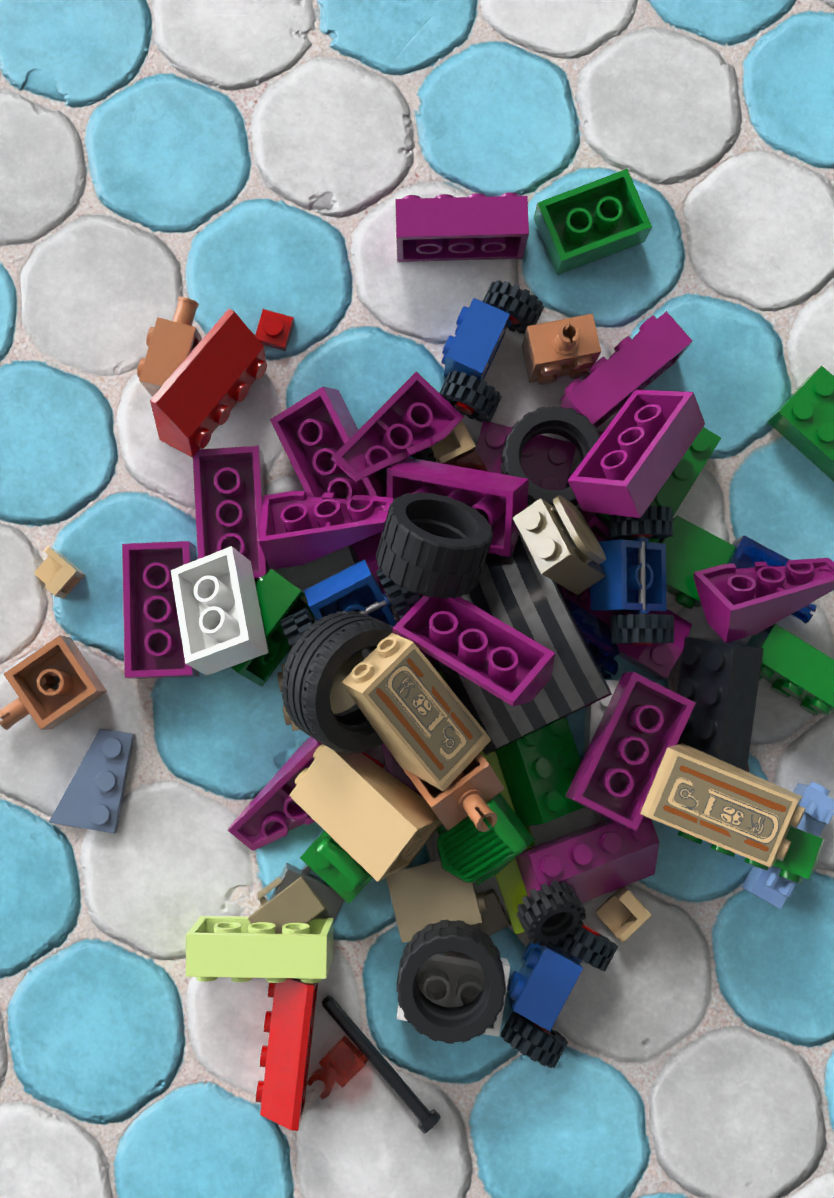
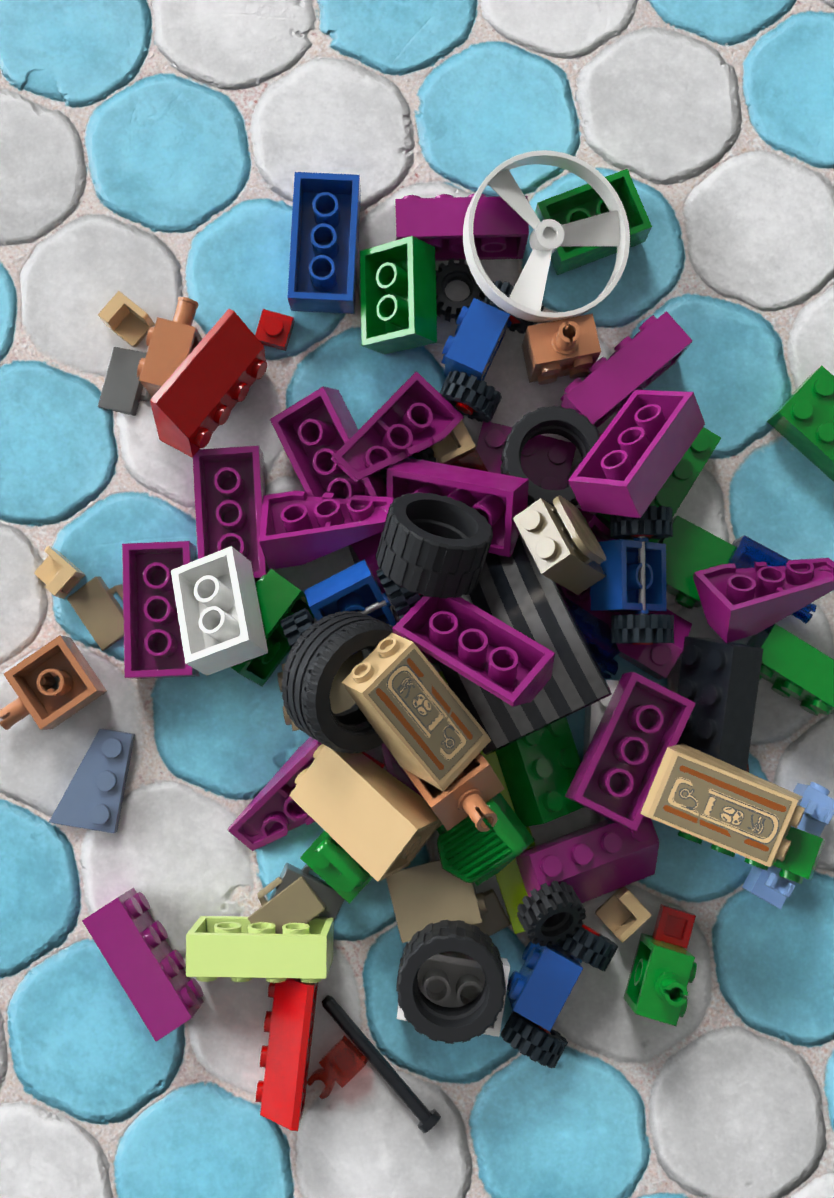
none -> dark tan piece [67,576,124,651]
none -> magenta brick [82,888,204,1042]
none -> tan panel [98,291,155,347]
none -> dark grey piece [98,347,152,416]
none -> blue brick [287,172,361,314]
none -> green brick [360,236,437,354]
none -> black tyre [436,258,485,323]
none -> white piece [463,150,630,323]
none -> green brick [623,933,697,1026]
none -> red plate [652,904,696,949]

